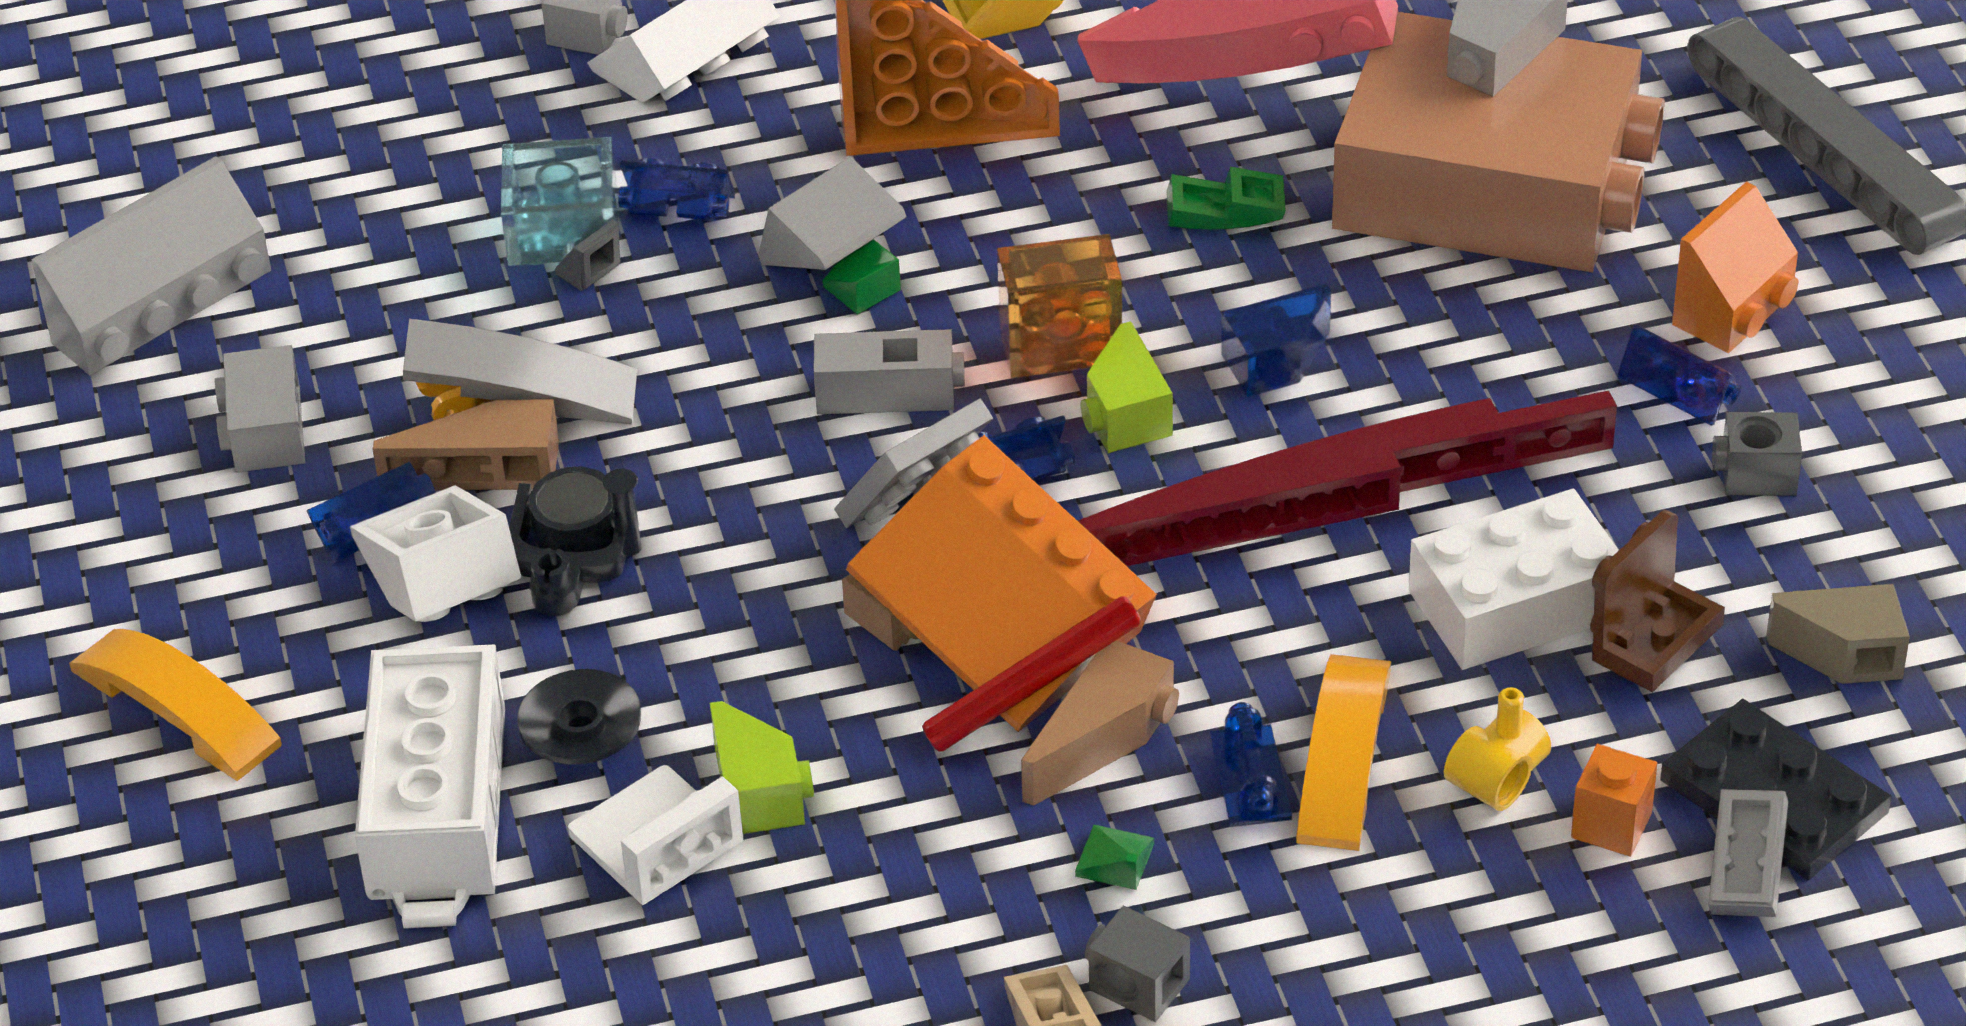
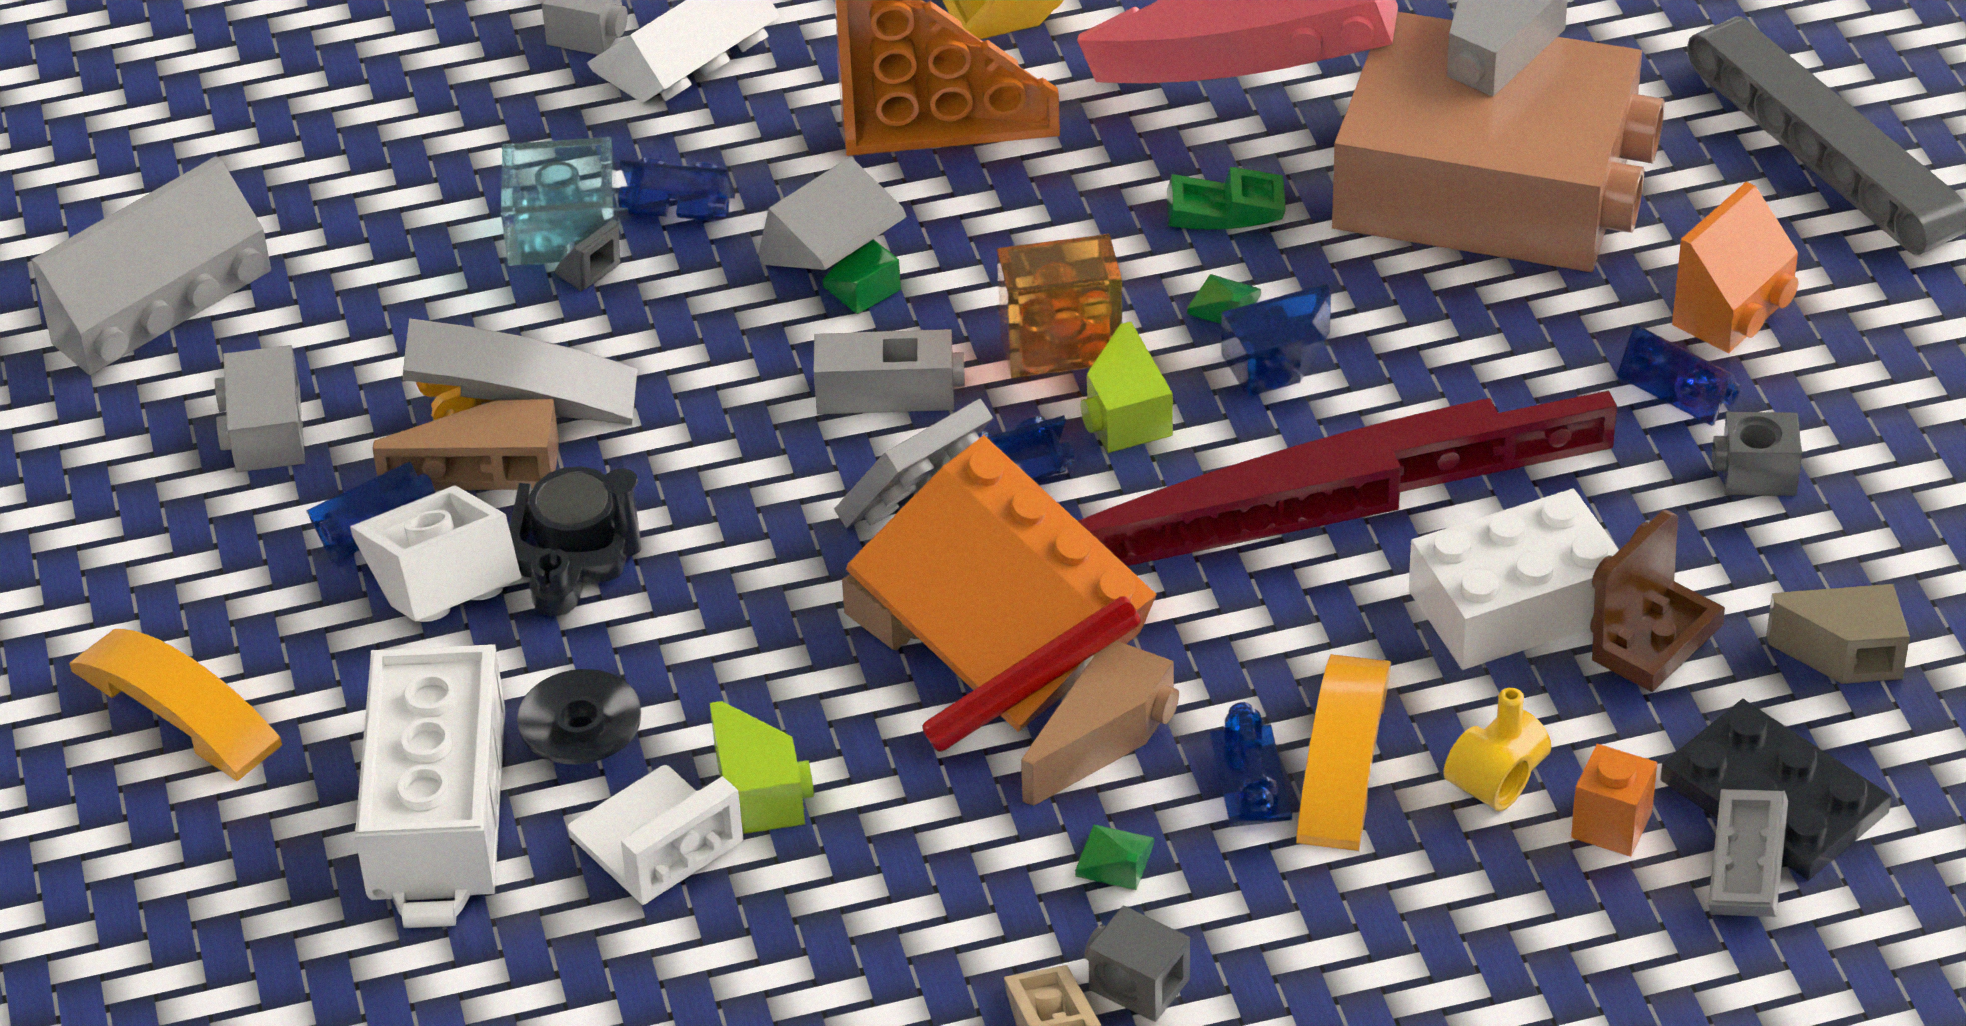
none -> green slope [1187,274,1261,330]

